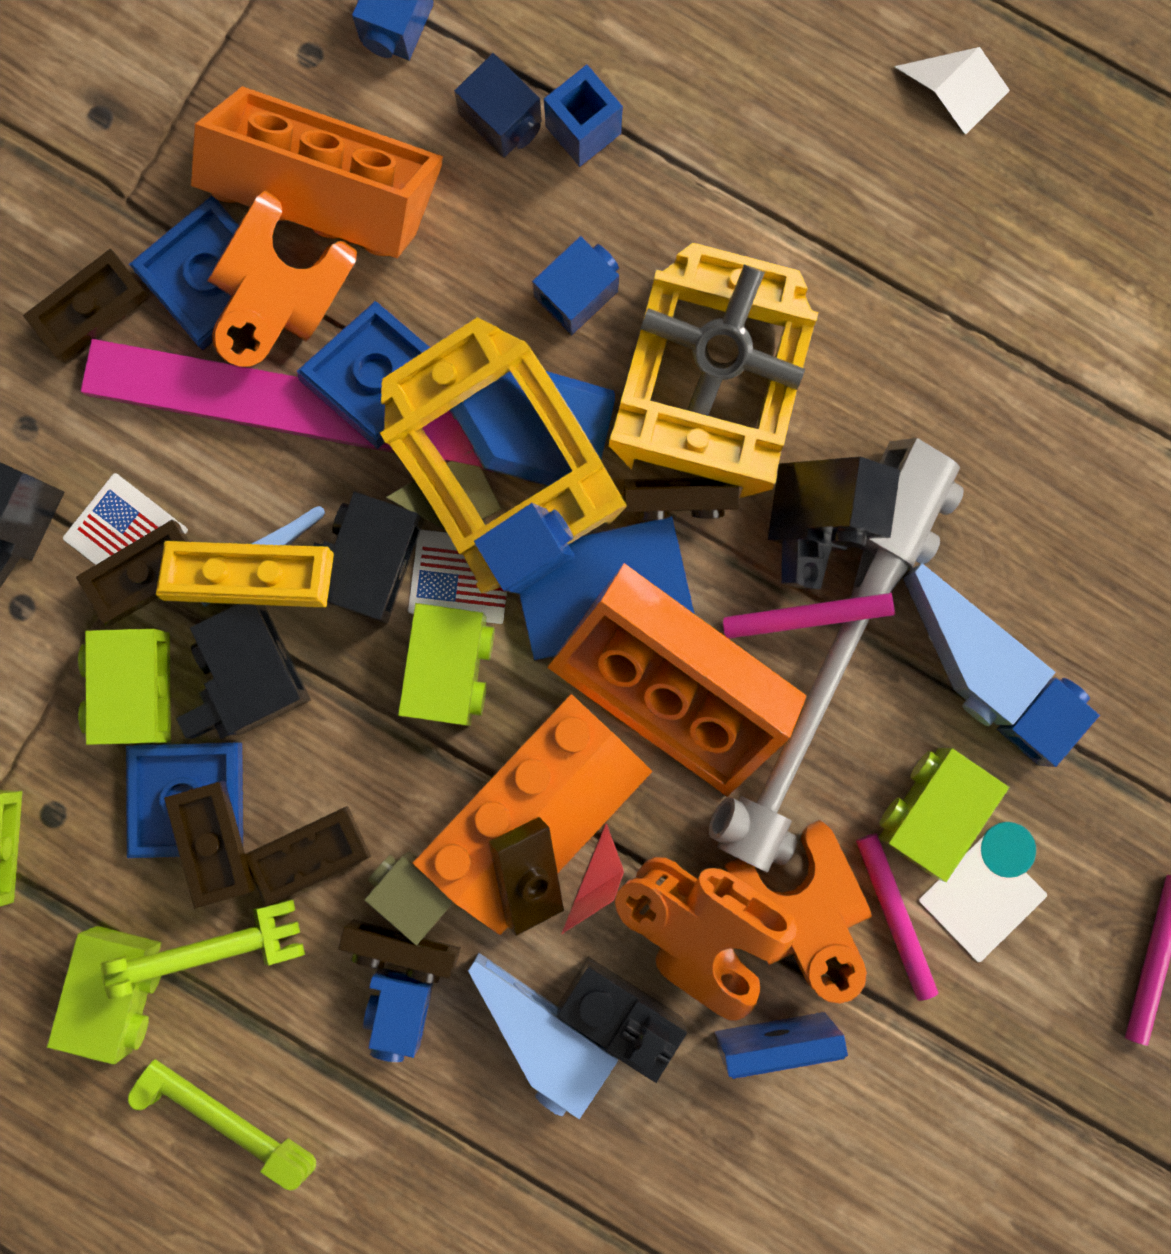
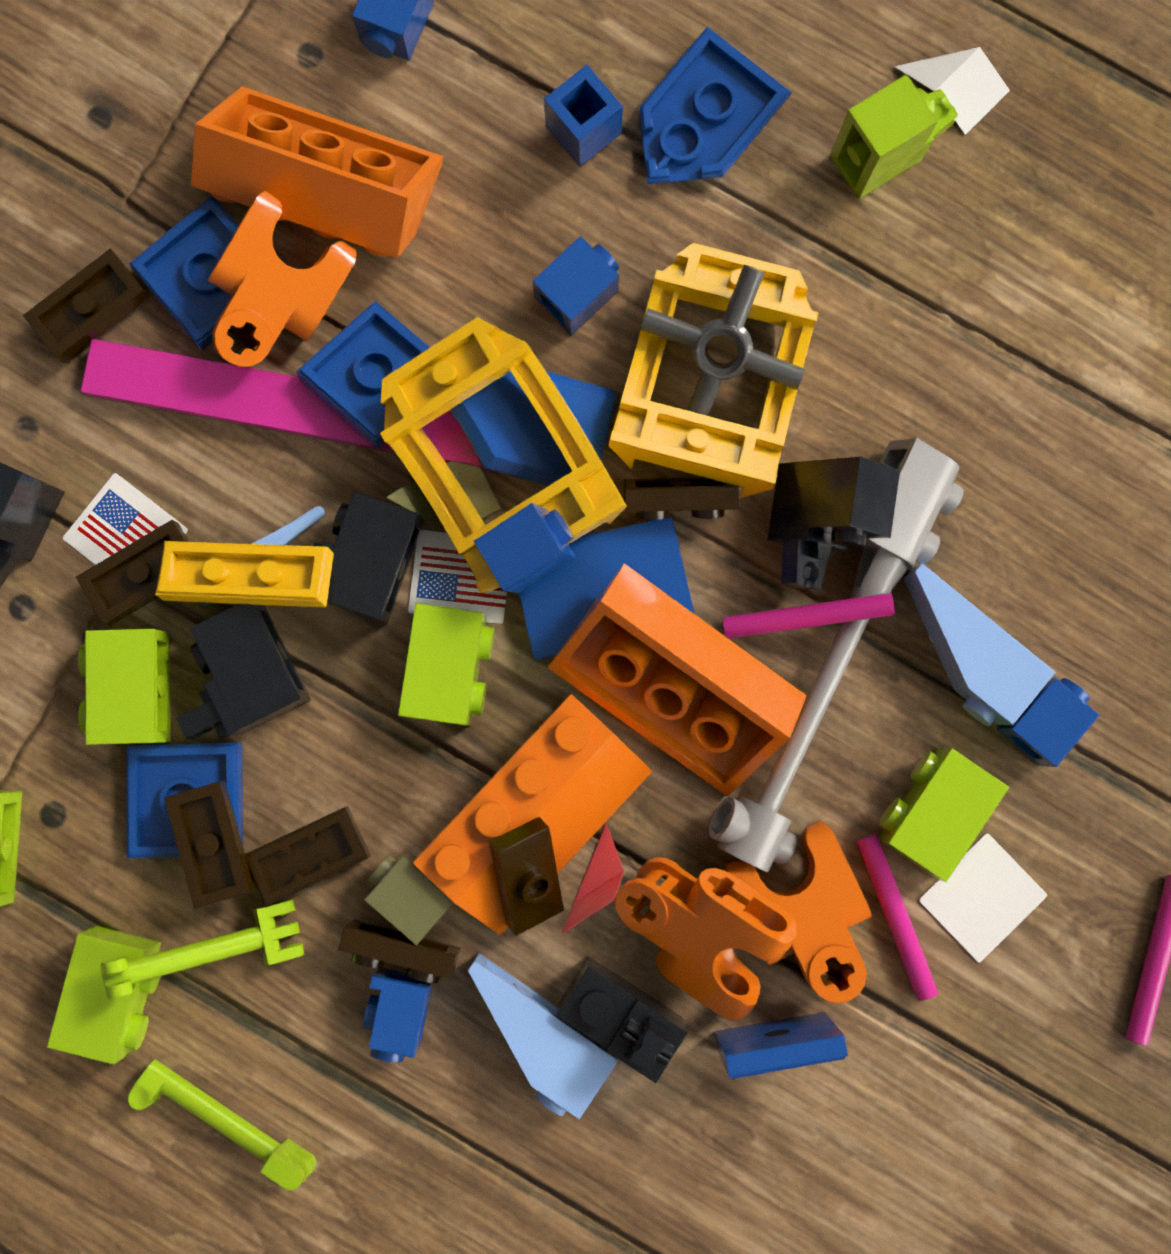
dark blue brick [454,53,542,158] -> none
teal piece [981,822,1036,878] -> none
none -> blue tile [639,26,792,185]
none -> lime hinge [830,74,958,200]

